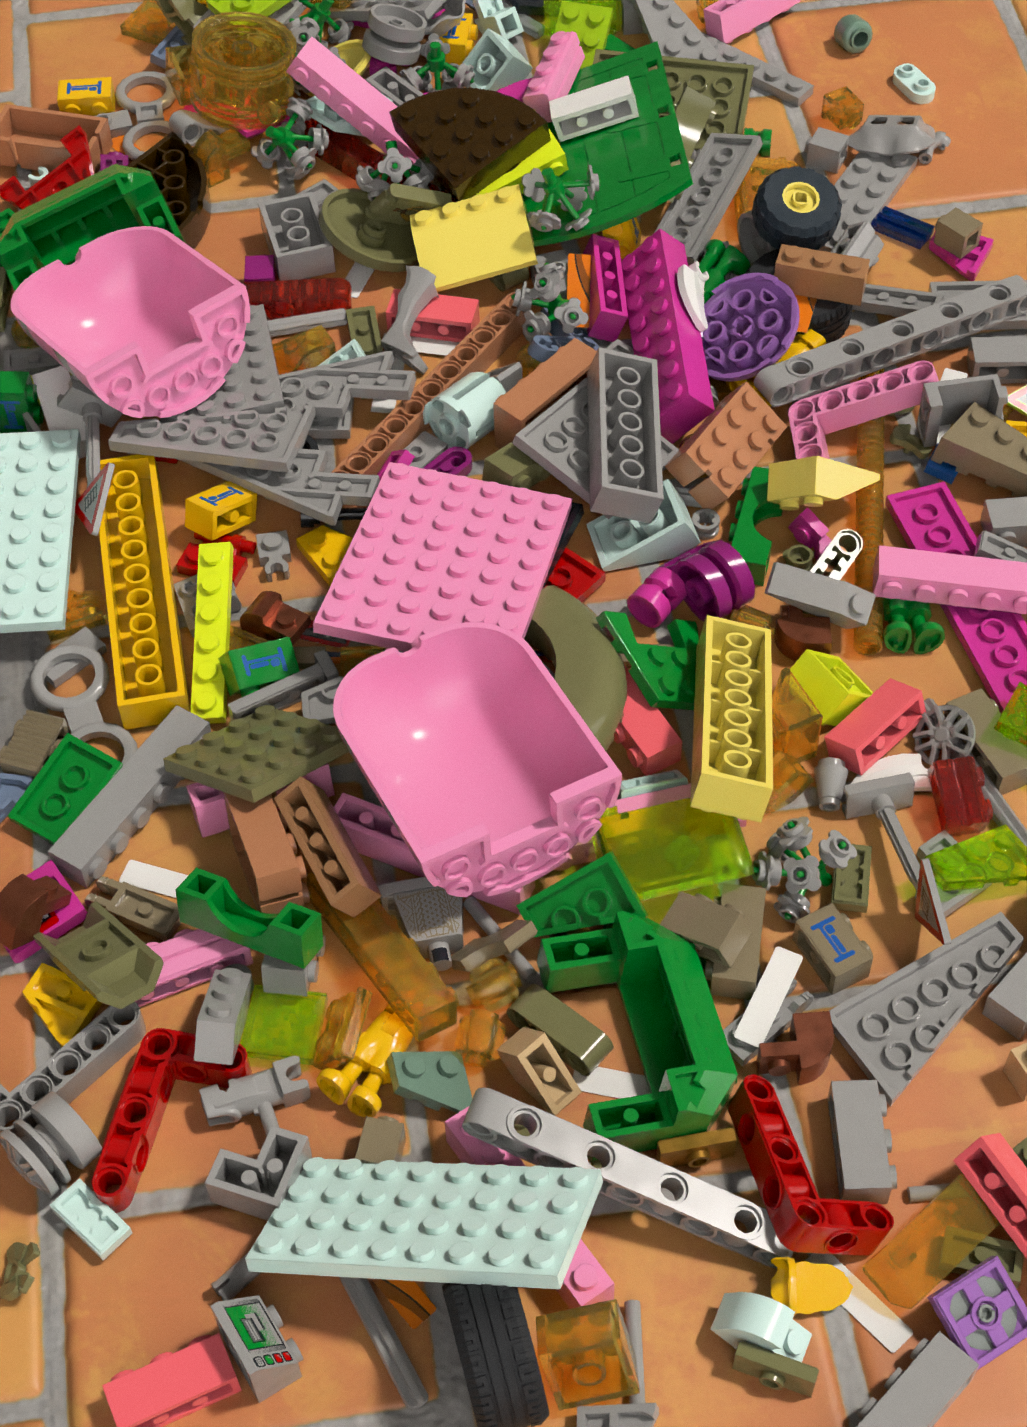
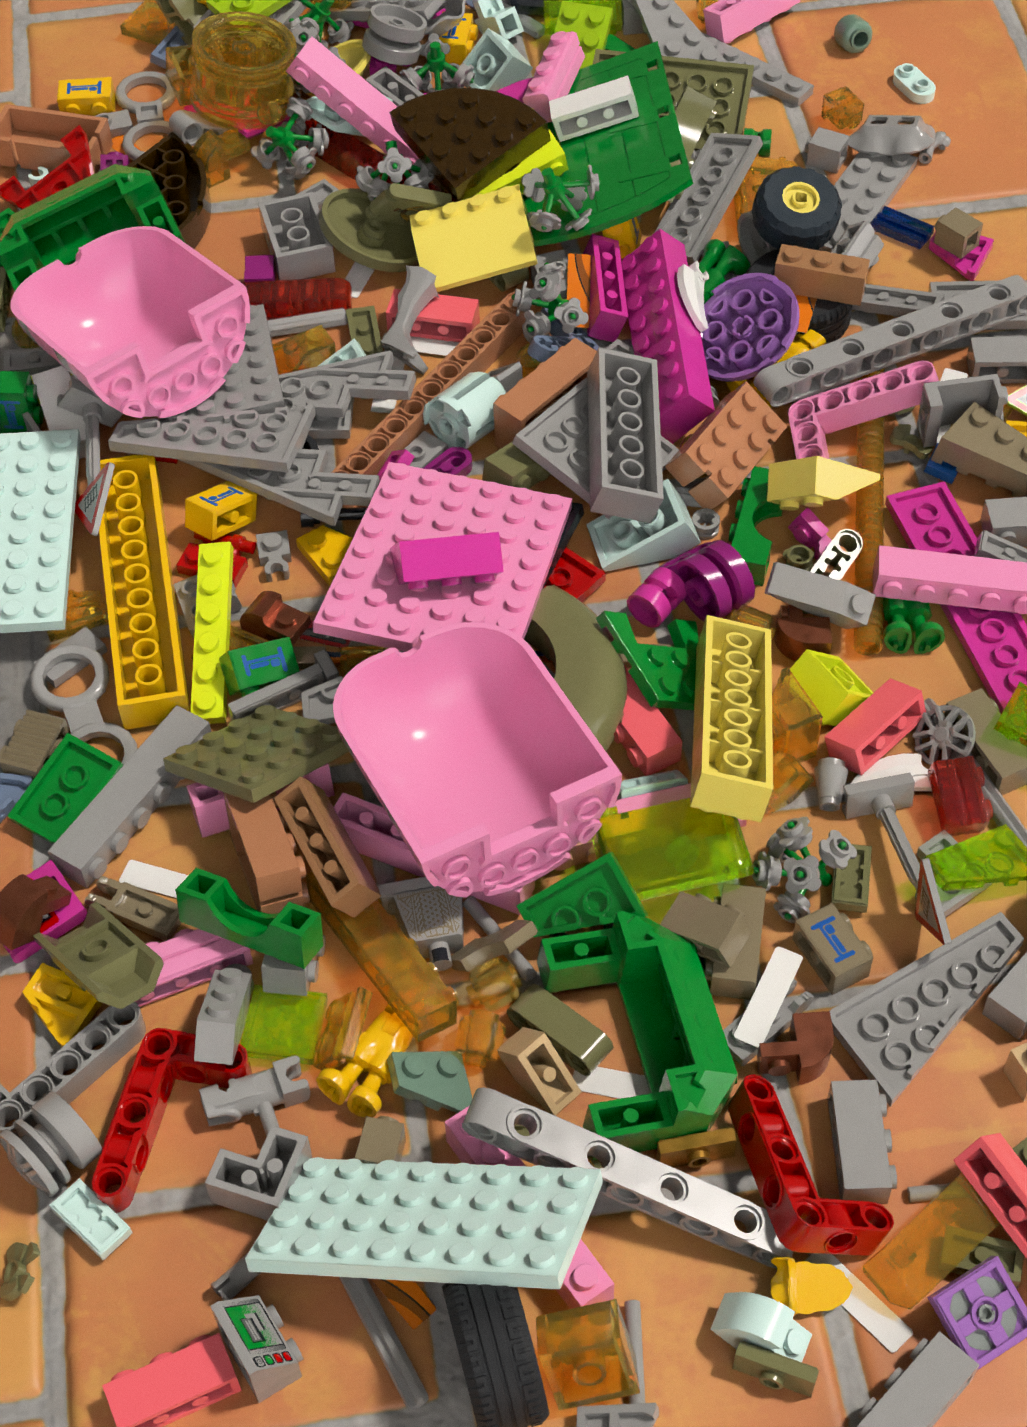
none -> dark pink slope [390,532,504,590]

